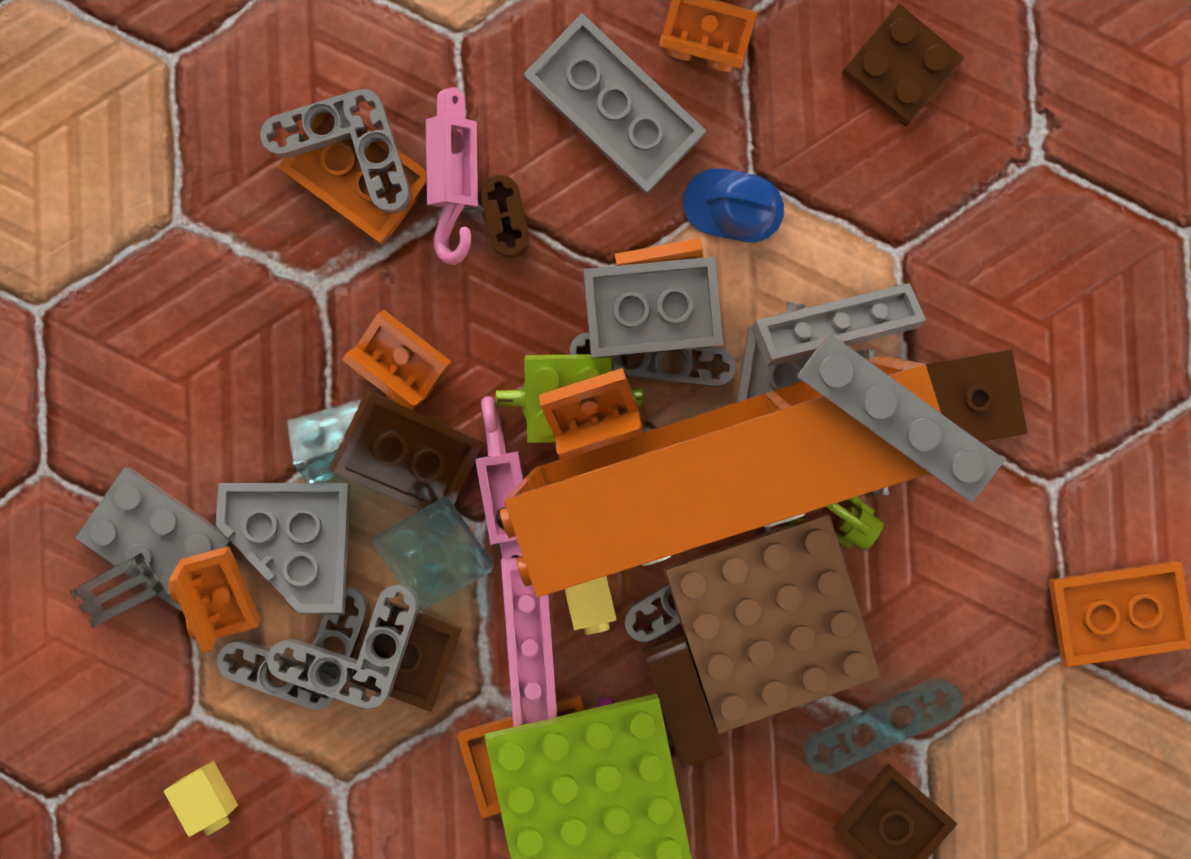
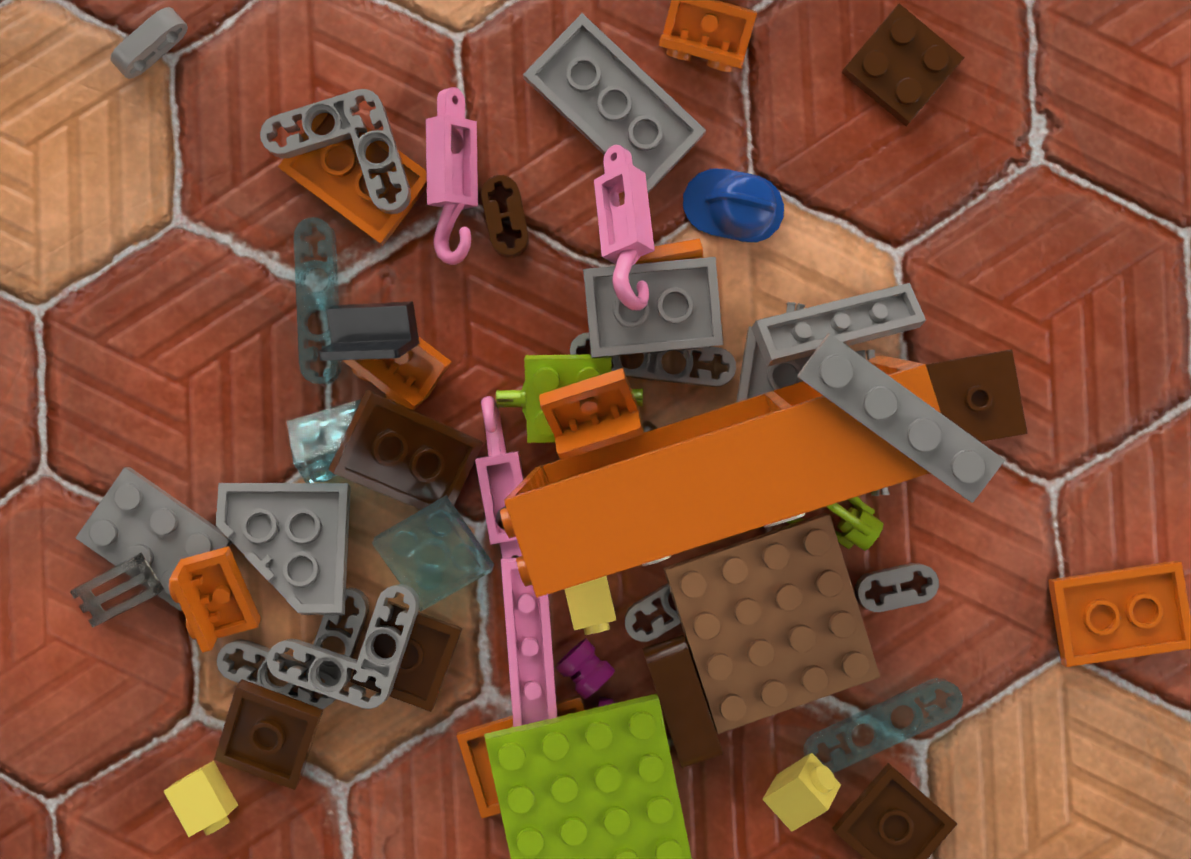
none -> light grey beam [110,7,188,79]
none -> reddish brown plate [214,679,324,790]
none -> clear light blue beam [294,217,342,385]
none -> black panel [318,301,420,361]
none -> magenta wheel [555,638,615,700]
none -> bright pink piece [594,144,655,311]
none -> light yellow brick [763,752,841,832]
none -> light grey beam [855,563,939,612]

